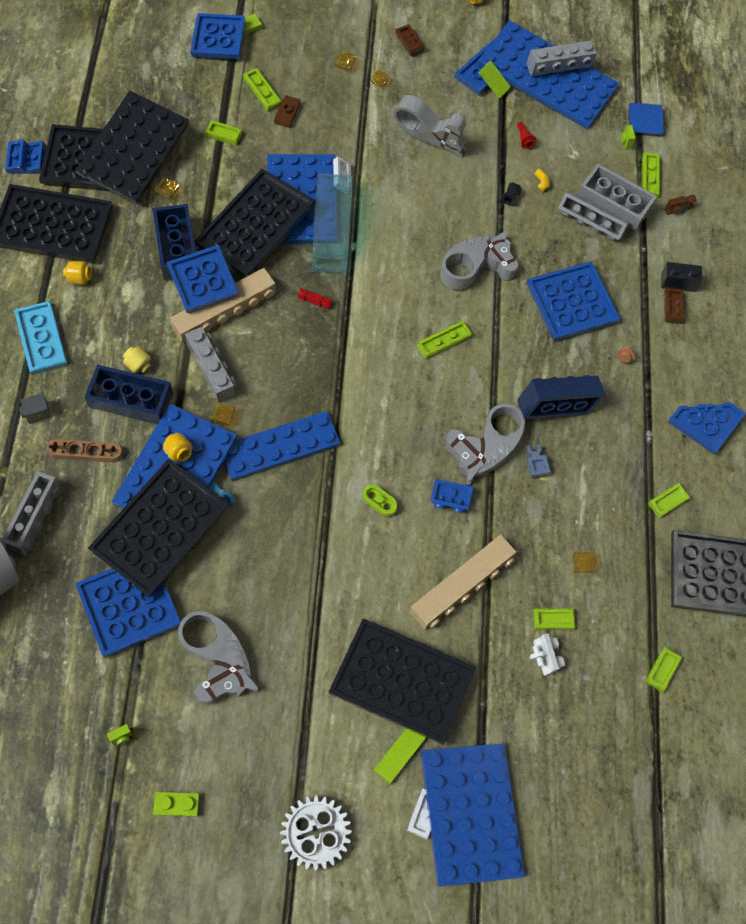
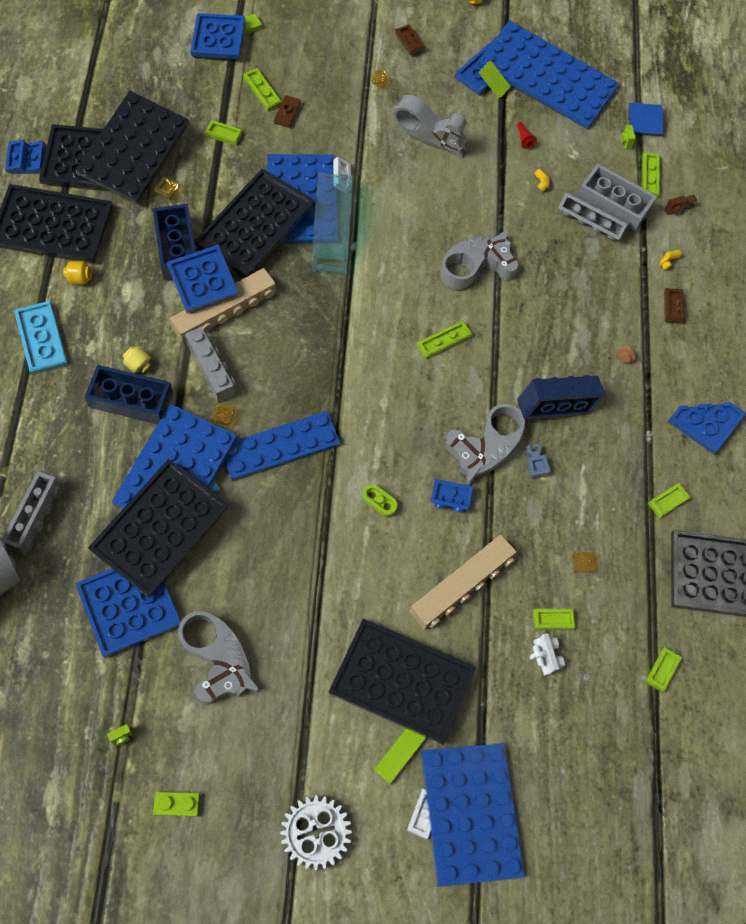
dark grey brick [19,393,51,424] -> none
medium nougat beam [46,439,123,463] -> none
yellow head [163,433,193,462] -> none
dark azure tile [214,488,236,506] -> none
red axle [298,288,332,309] -> none
clear yellow plate [335,50,356,71] -> none
black bush [501,182,522,206] -> none
light grey brick [526,41,597,76] -> none
blue plate [526,261,620,342] -> none
black brick [661,262,702,292] -> none
none -> yellow arm [660,250,682,270]

